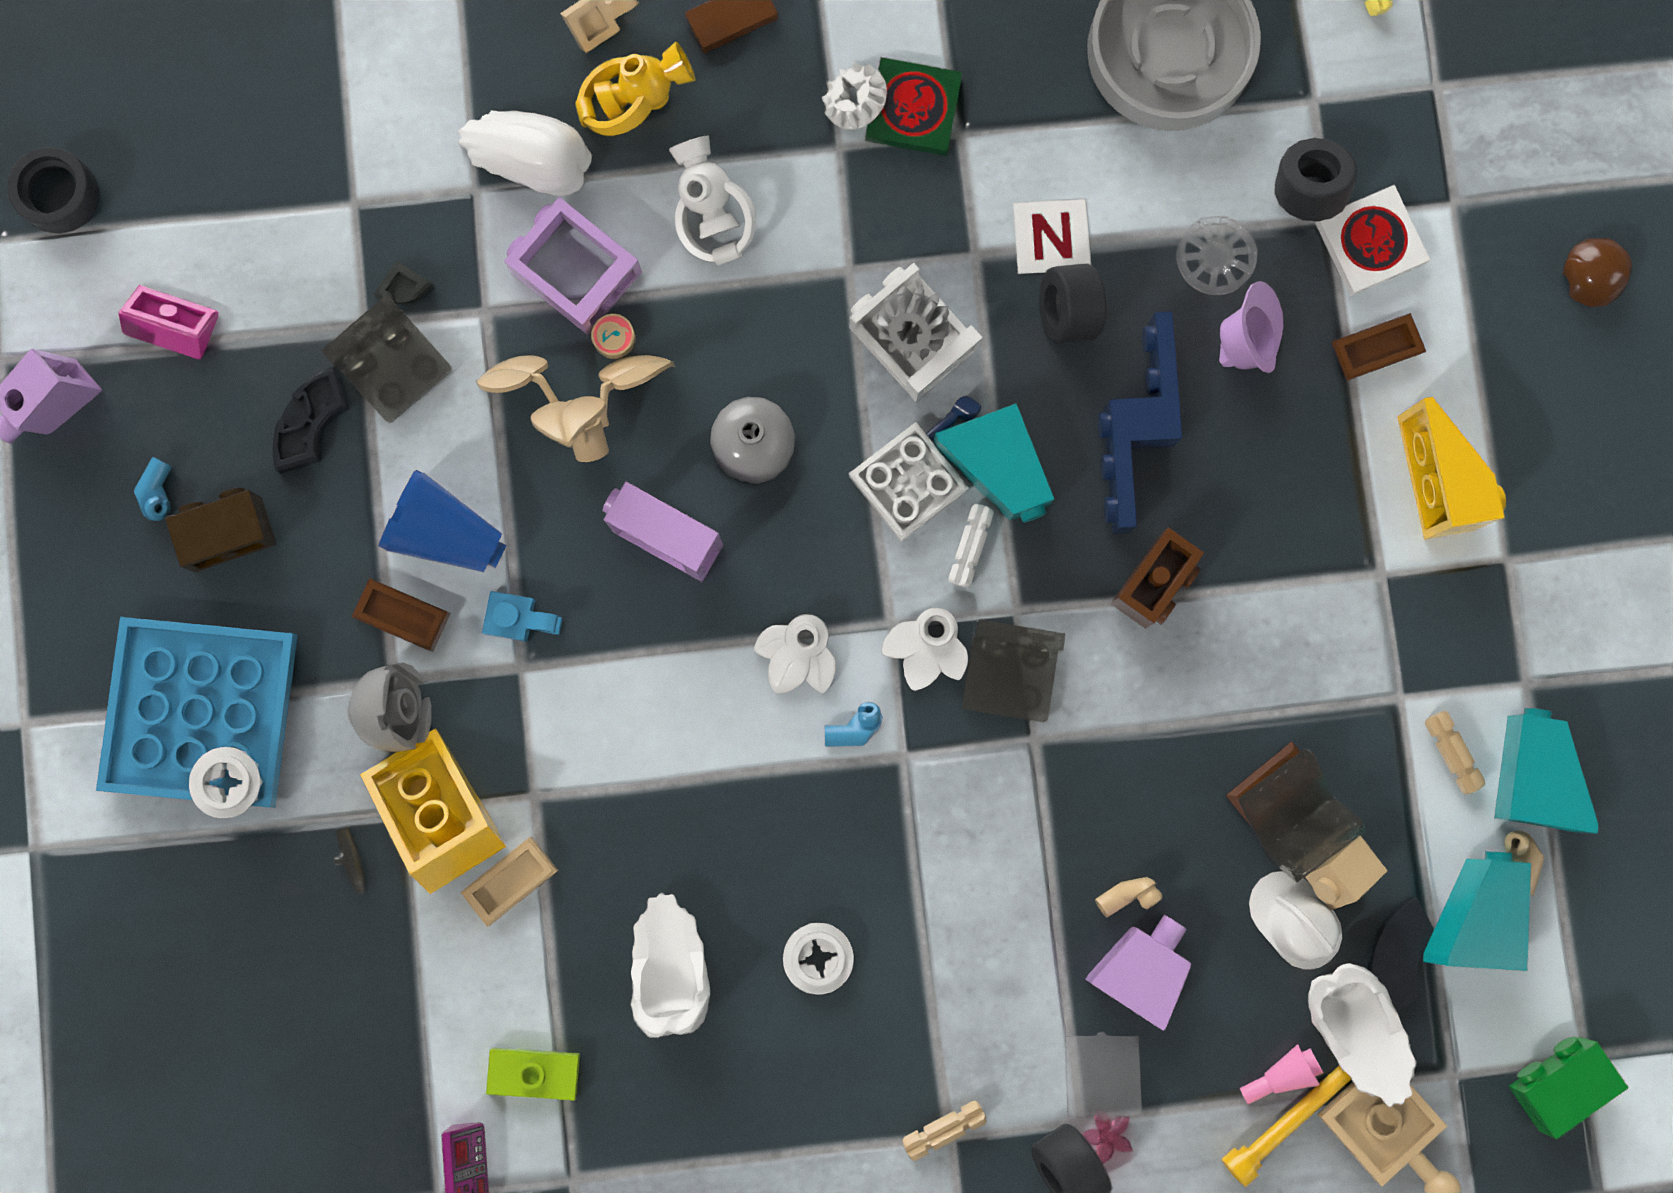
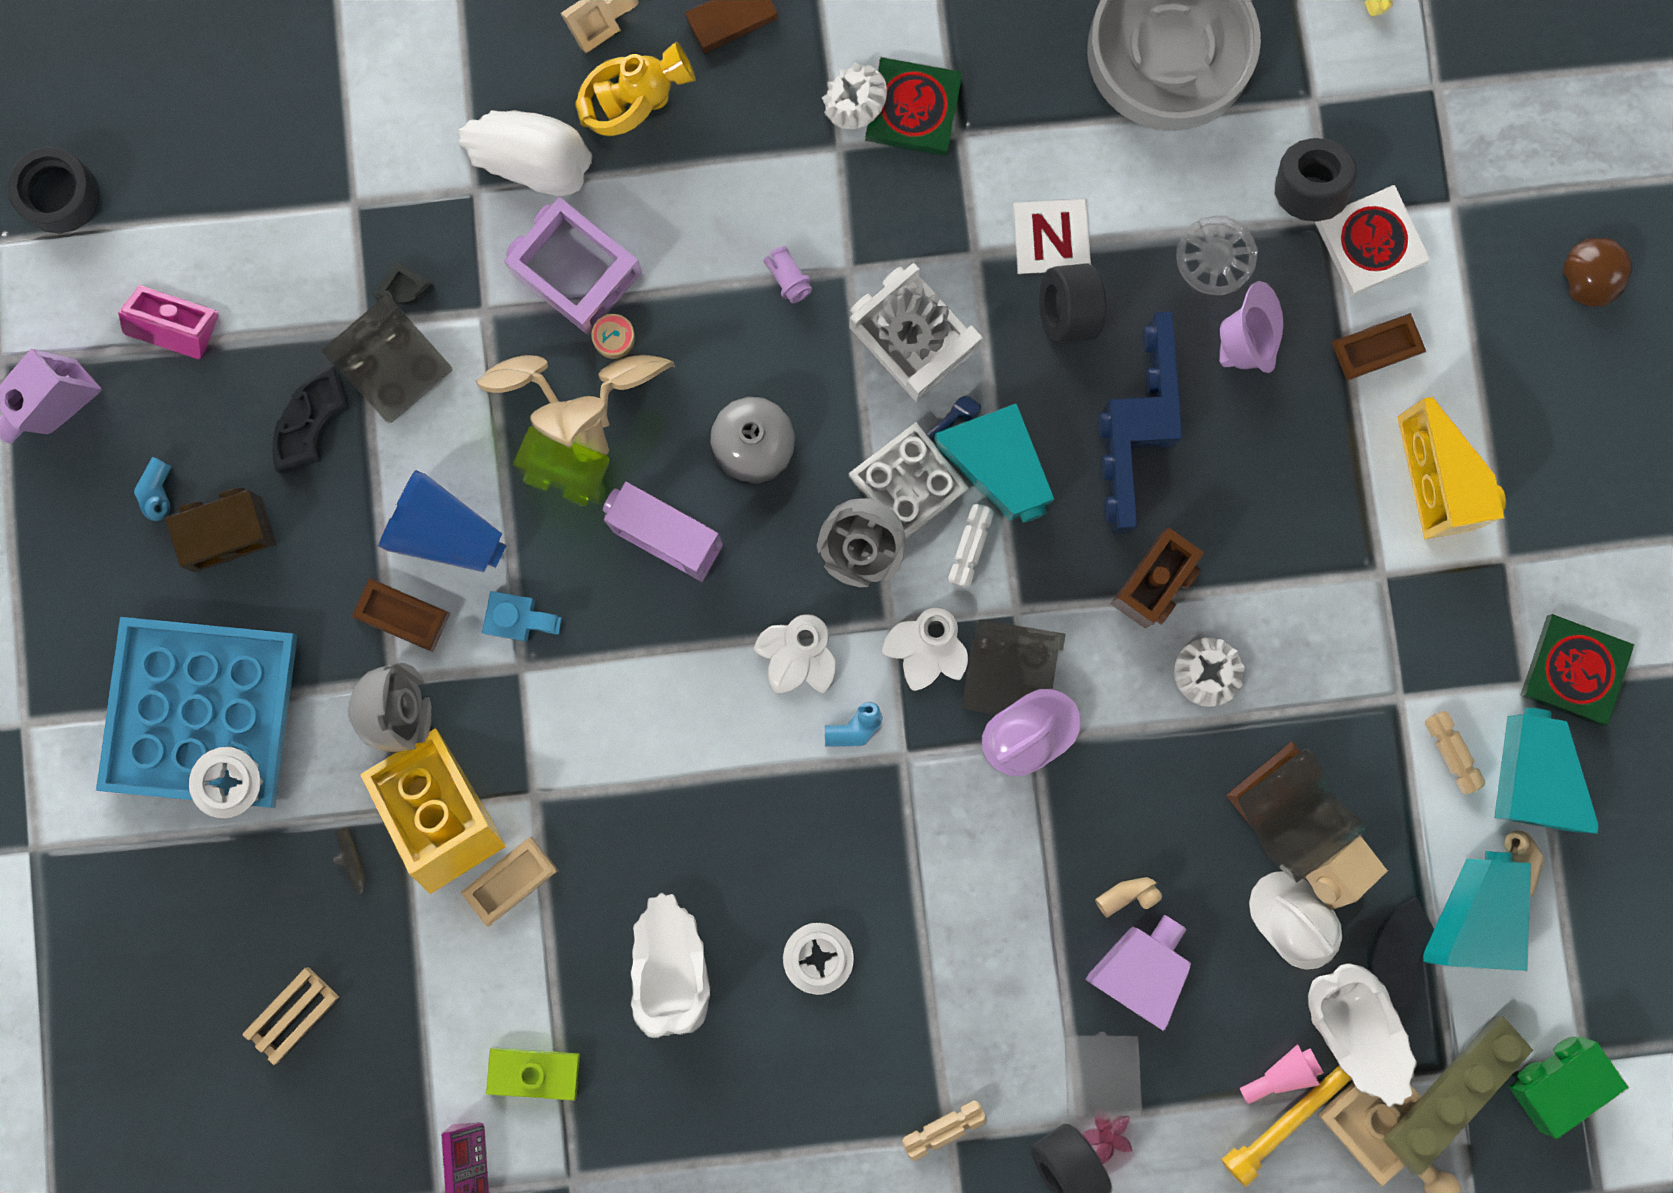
white piece [669,135,757,265] -> none
none -> tan tile [242,967,340,1065]
none -> clear neon green bracket [513,426,610,507]
none -> lavender pin [764,246,812,303]
none -> light grey cylinder [817,498,906,587]
none -> lavender piece [982,689,1080,776]
none -> white gear [1174,637,1245,707]
none -> olive plate [1382,1016,1533,1175]
none -> tile [1520,614,1635,726]

